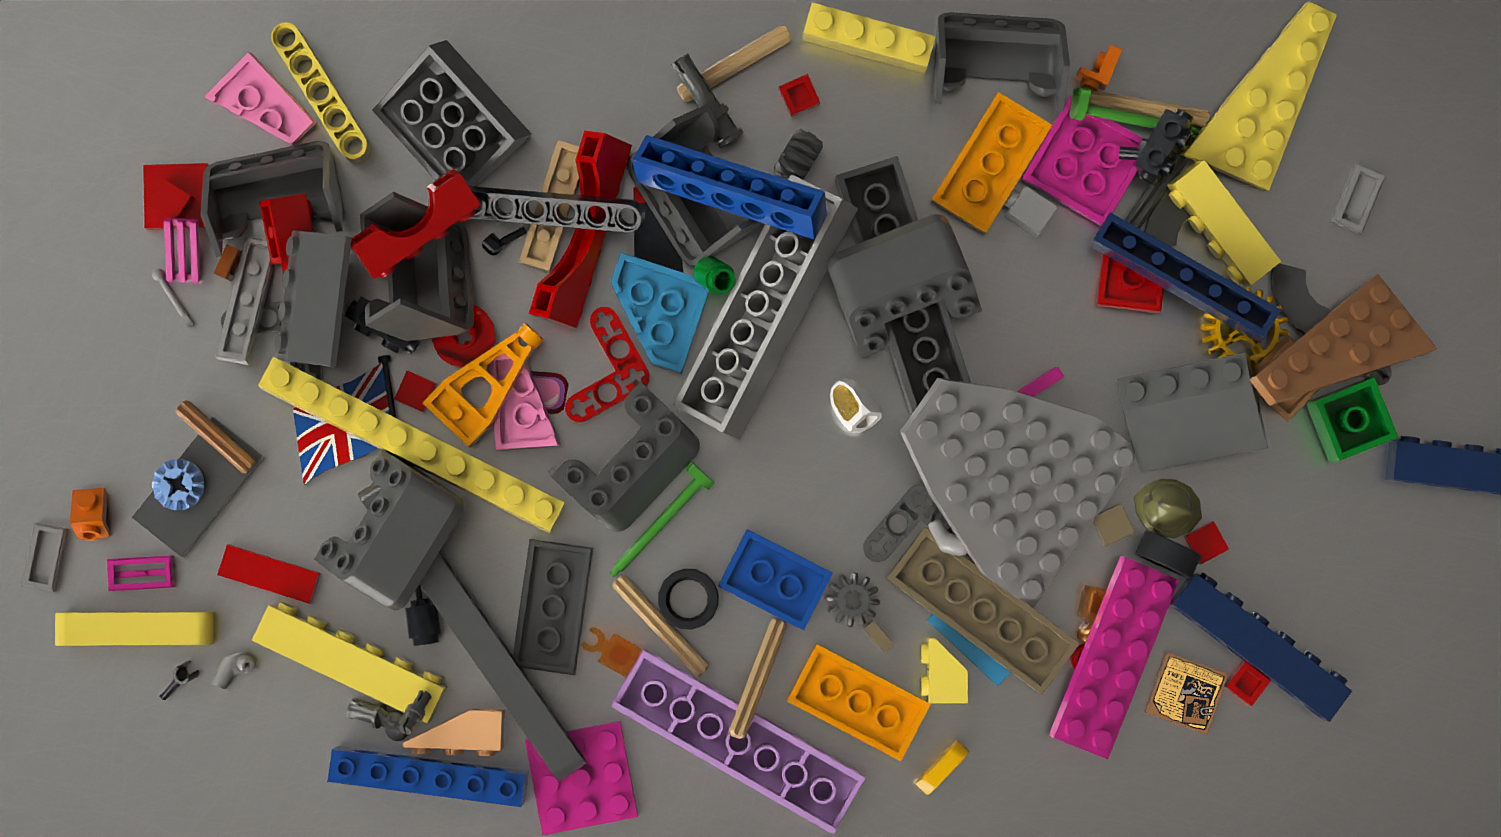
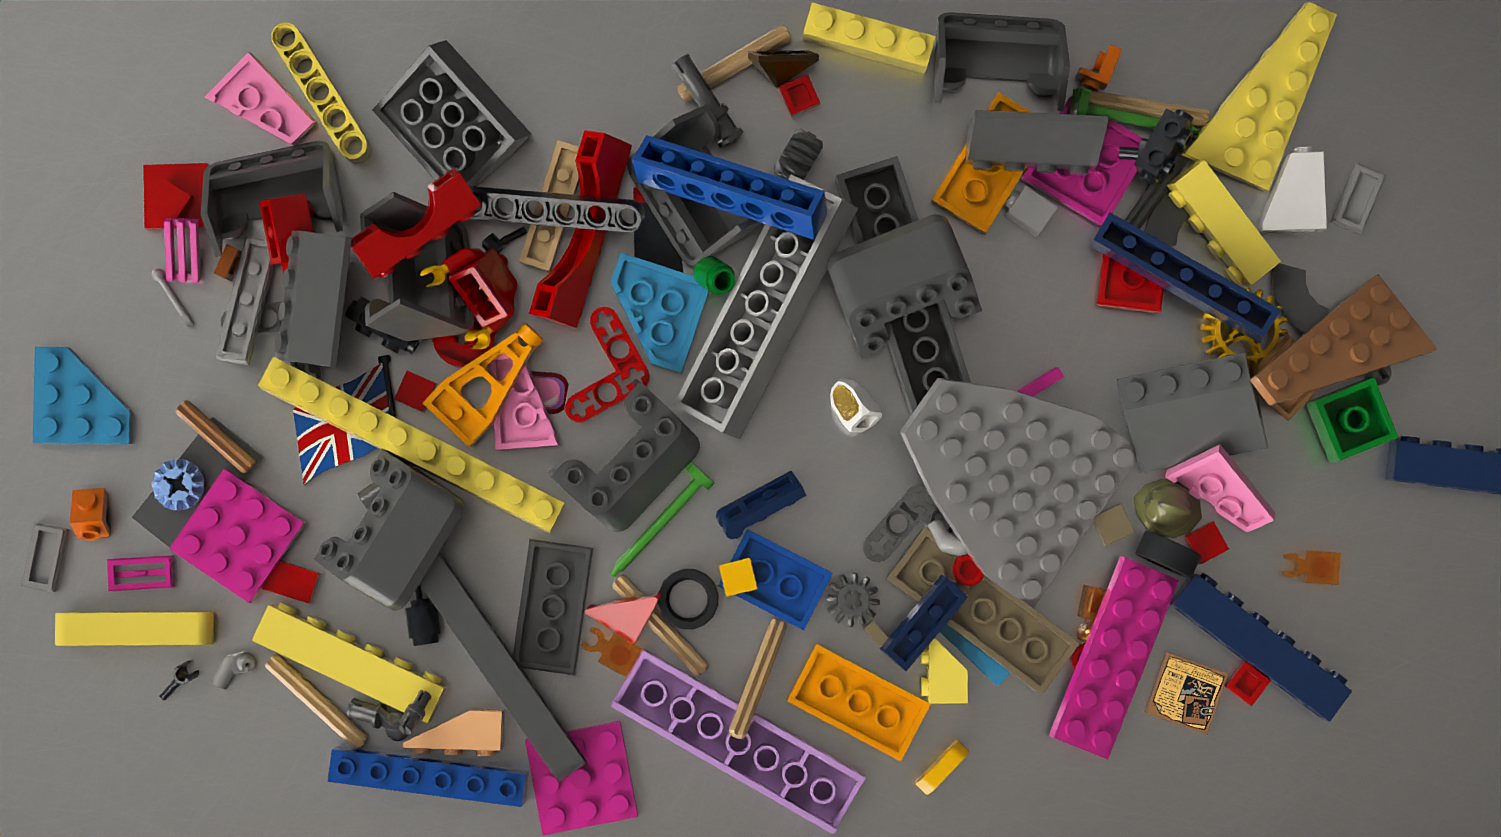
none -> dark azure plate [33,347,133,444]
none -> dark pink plate [169,469,306,603]
none -> tan axle [265,654,368,750]
none -> red torso [420,248,518,349]
none -> tile [584,593,662,644]
none -> dark blue plate [715,470,807,539]
none -> yellow tile [719,558,758,597]
none -> dark brown slope [748,50,819,88]
none -> dark blue plate [880,575,968,671]
none -> red tile [952,554,984,586]
none -> dark grey slope [965,110,1108,175]
none -> bright pink wing [1165,444,1275,533]
none -> white slope [1256,147,1327,234]
none -> clear orange plate [1282,550,1341,585]

